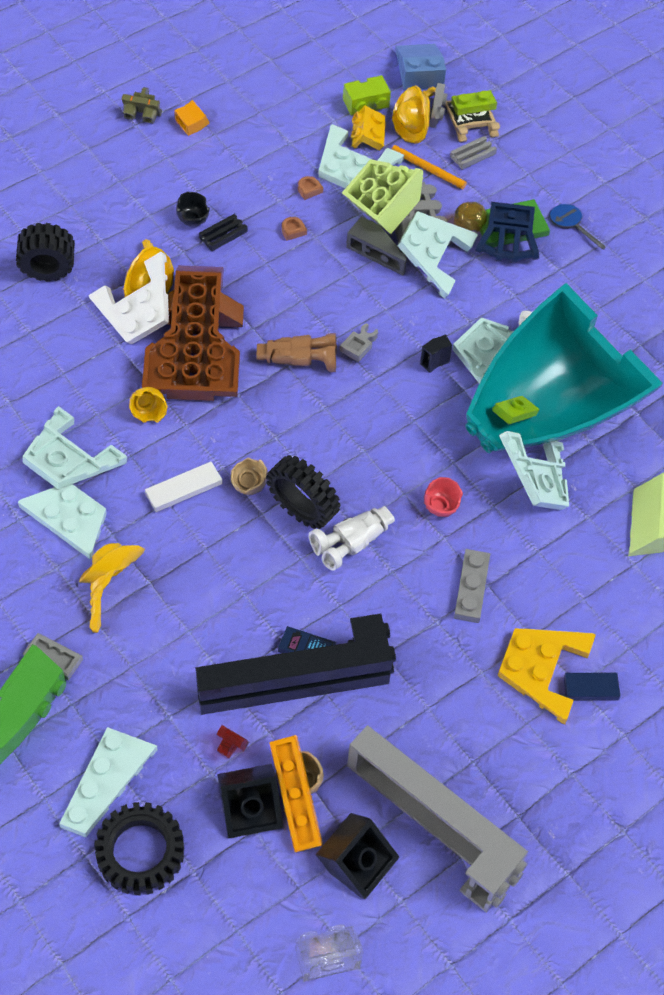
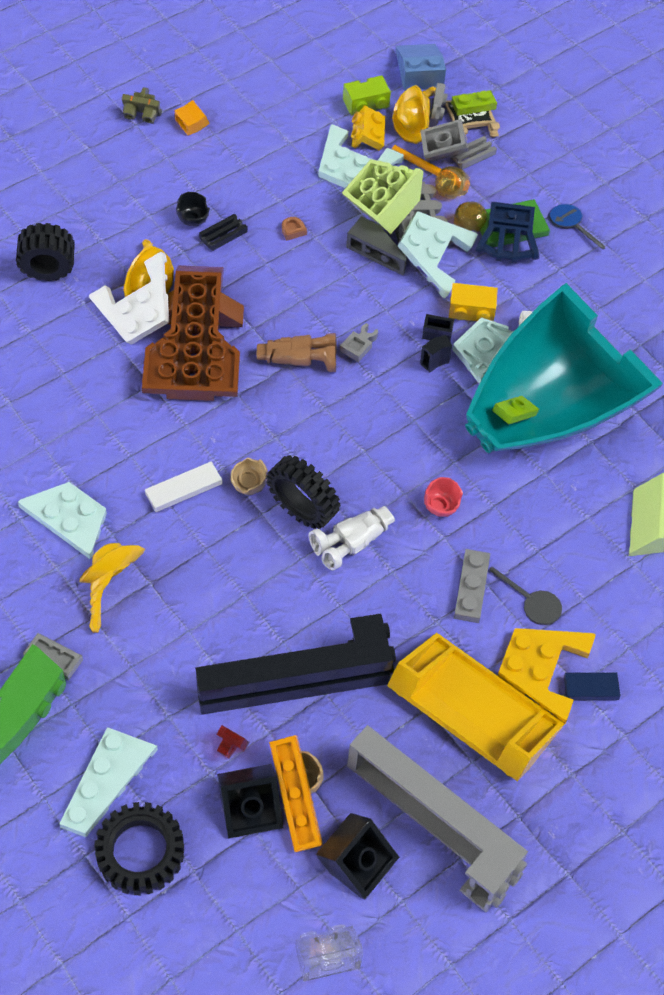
light aqua wing [22,406,127,489] -> none
yellow hair [129,387,168,423] -> none
tile [278,626,336,653] -> none
nougat tile [298,176,323,200] -> none
light aqua wing [499,431,569,510] -> none
none -> yellow slope [387,633,565,782]
none -> light grey slope [420,119,469,162]
none -> black piece [422,314,454,342]
none -> clear yellow hair [435,166,470,199]
none -> yellow brick [448,283,498,322]
none -> dark grey piece [489,567,562,625]

